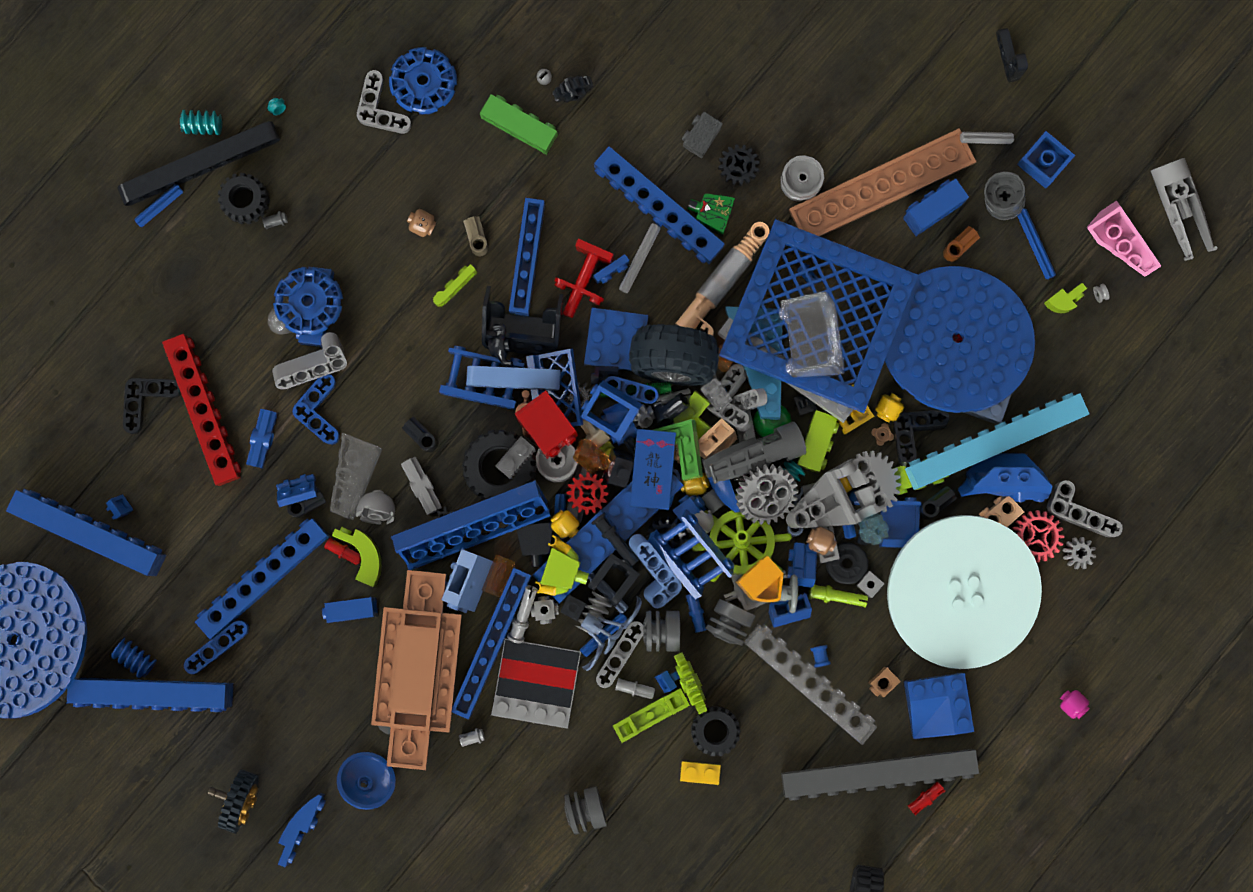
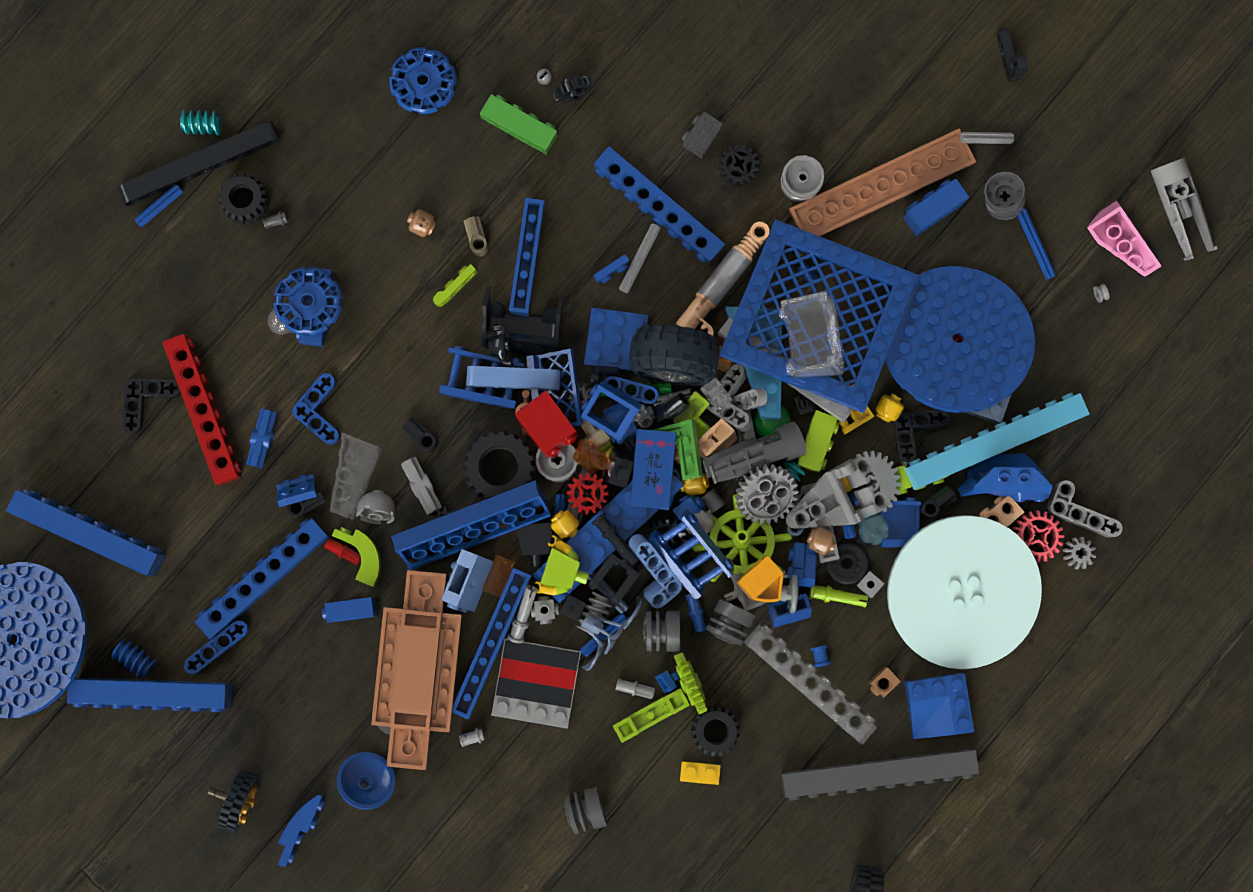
blue tile [106,494,133,519] -> none
teal plate [267,98,286,115] -> none
light grey beam [272,332,347,389] -> none
light grey beam [357,70,411,134] -> none
flat silver brick [495,437,535,479] -> none
red piece [554,239,614,319] -> none
light grey beam [596,621,643,688] -> none
green torso [687,194,735,236] -> none
blue piece [708,477,740,513] -> none
medium nougat plate [871,423,894,446] -> none
red pin [907,781,945,816] -> none
dark orange piece [943,226,980,262] -> none
blue brick [1017,131,1075,189] -> none
lime brick [1044,283,1087,313] -> none
dark pink head [1060,690,1090,719] -> none

